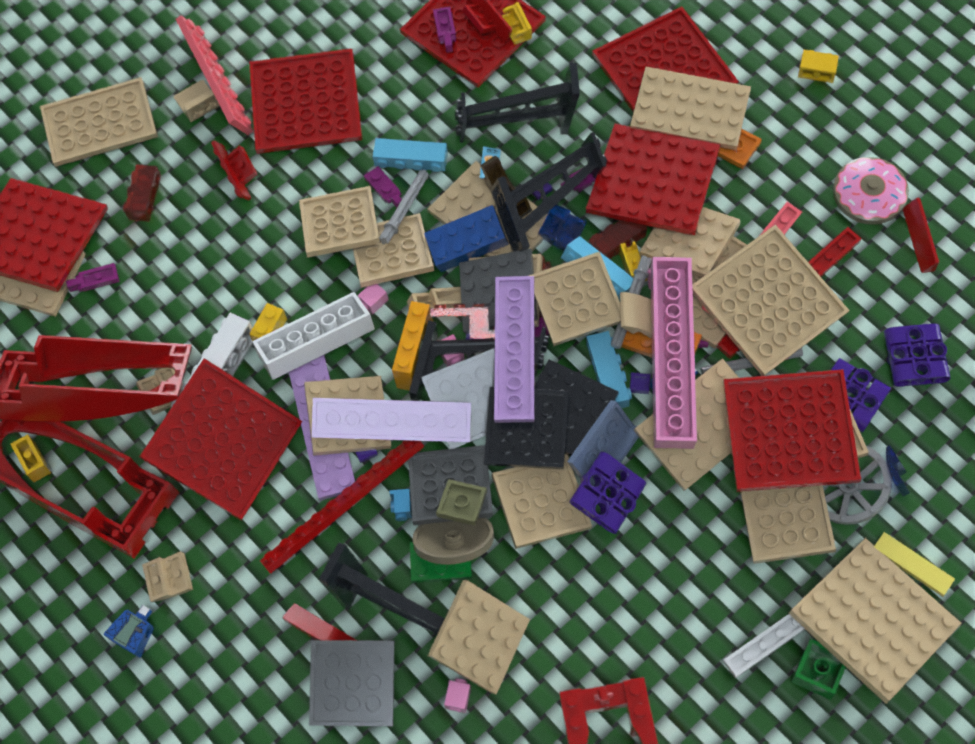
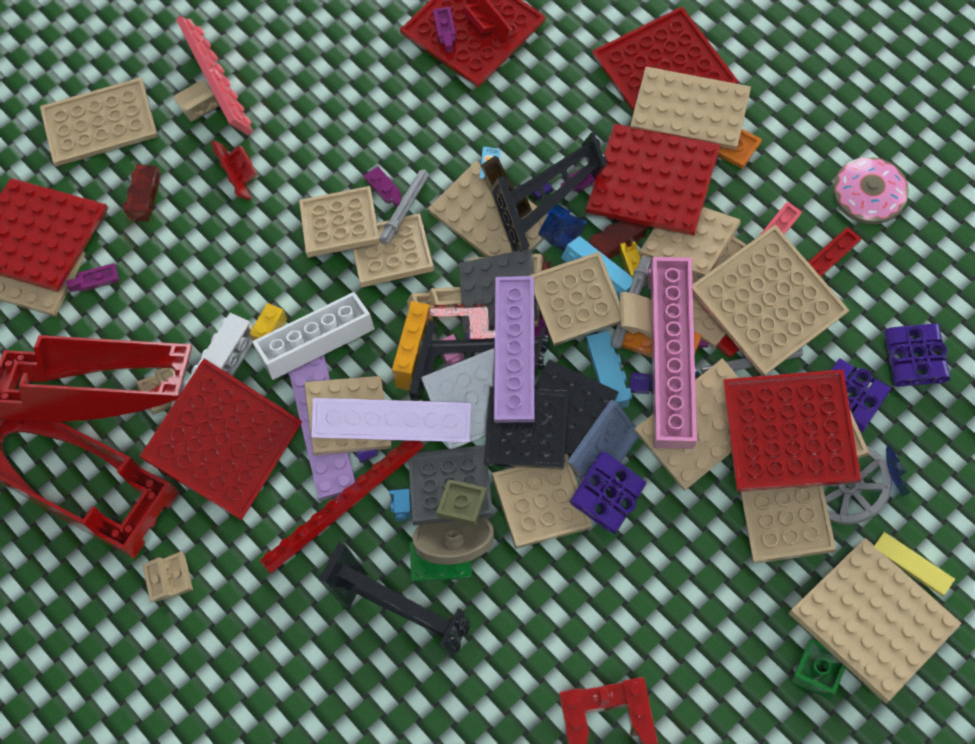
yellow brick [11,434,51,482] -> none
torso [103,605,154,658] -> none
red plate [249,48,362,154] -> none
slope [282,603,357,641] -> none
dark grey plate [309,640,395,726] -> none
bright pink brick [358,284,388,315] -> none
medium azure brick [373,138,448,172] -> none
blue brick [424,205,509,272] -> none
tan plate [428,580,530,694] -> none
bright pink brick [444,679,471,713] -> none
black piece [455,63,580,143] -> none
yellow hinge [502,2,532,45] -> none
white plate [723,614,805,678] -> none
yellow brick [798,50,839,83] -> none
red slope [903,197,939,273] -> none

